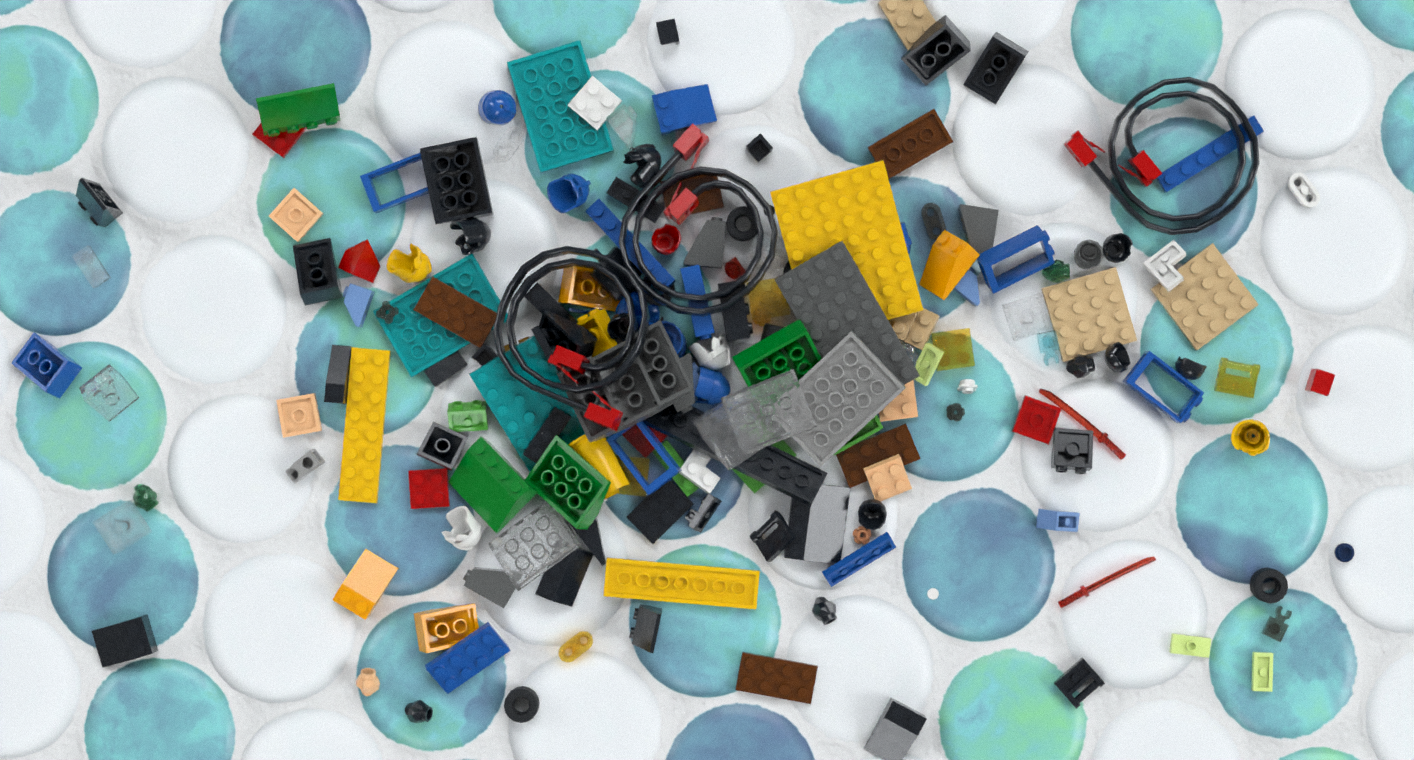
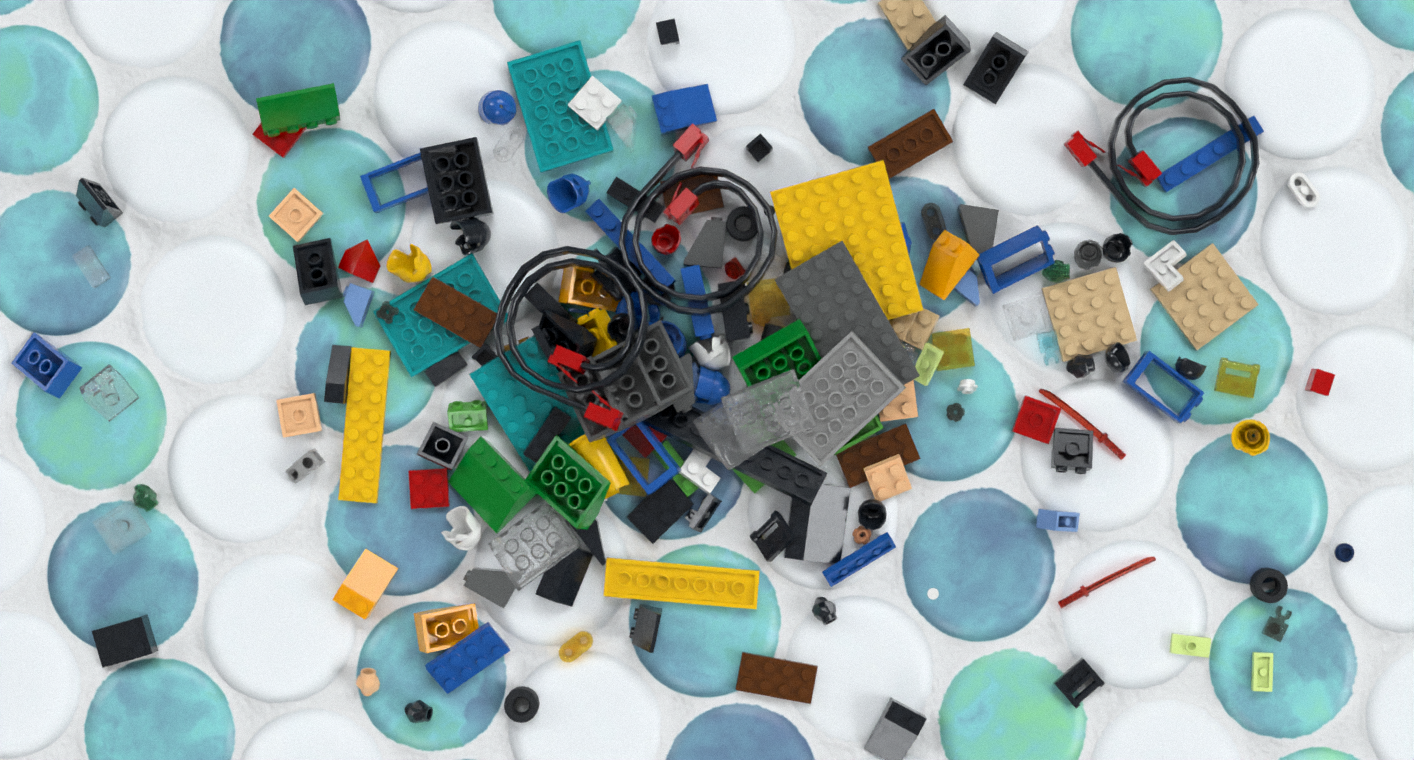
black helmet [623,144,662,188] -> none

